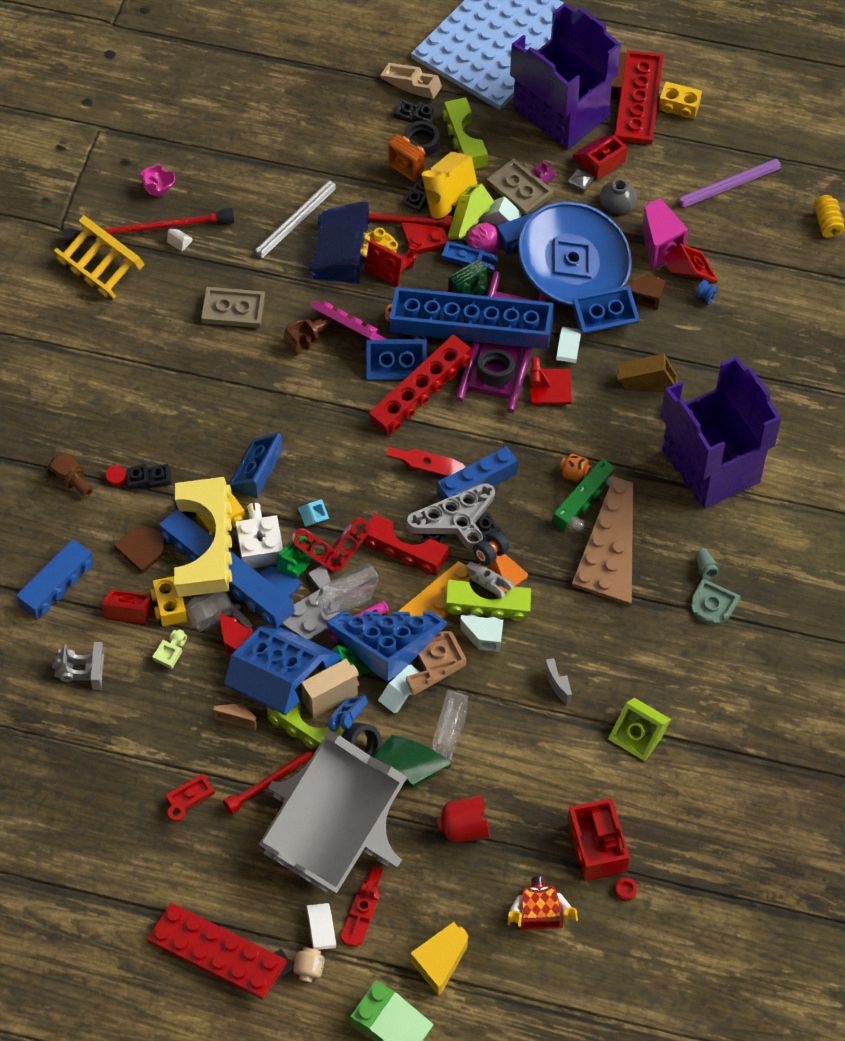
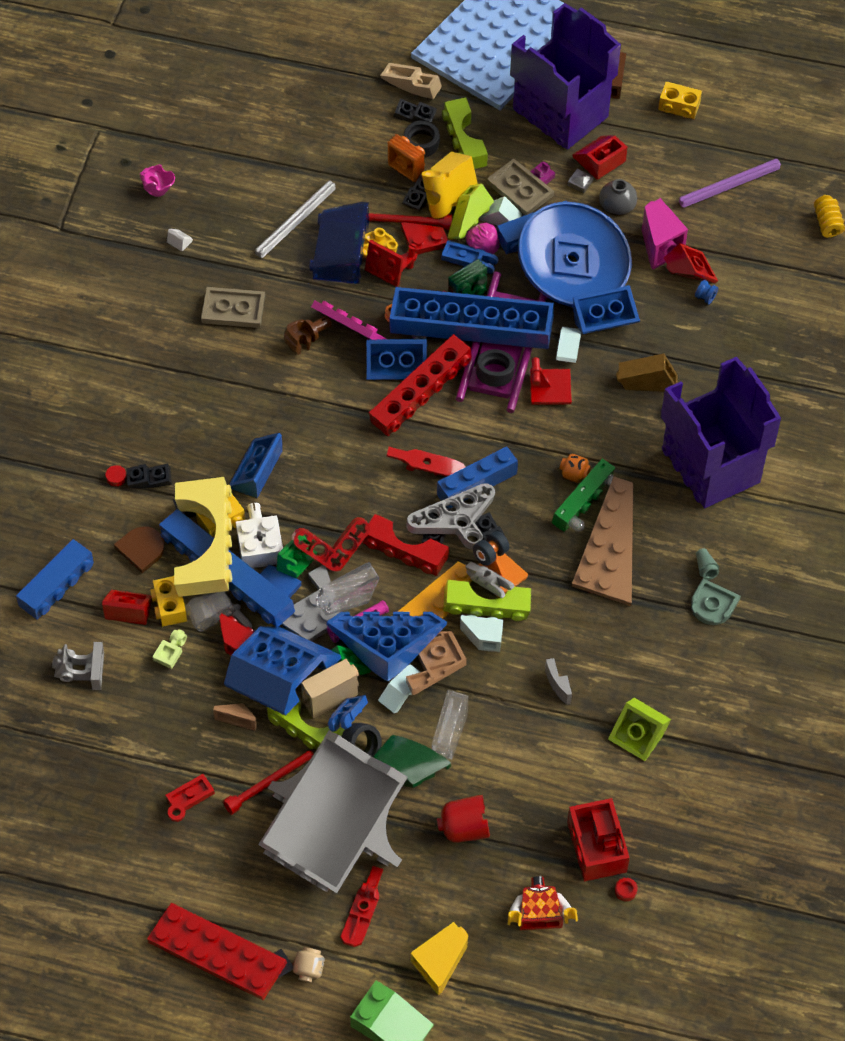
reddish brown piece [47,453,93,498] -> none
yellow fence [53,215,145,299] -> none
red hose [63,208,234,245] -> none
medium azure slope [298,499,329,527] -> none
white slope [307,903,336,950] -> none
red plate [615,50,664,145] -> none
reddish brown slope [622,275,665,310] -> none

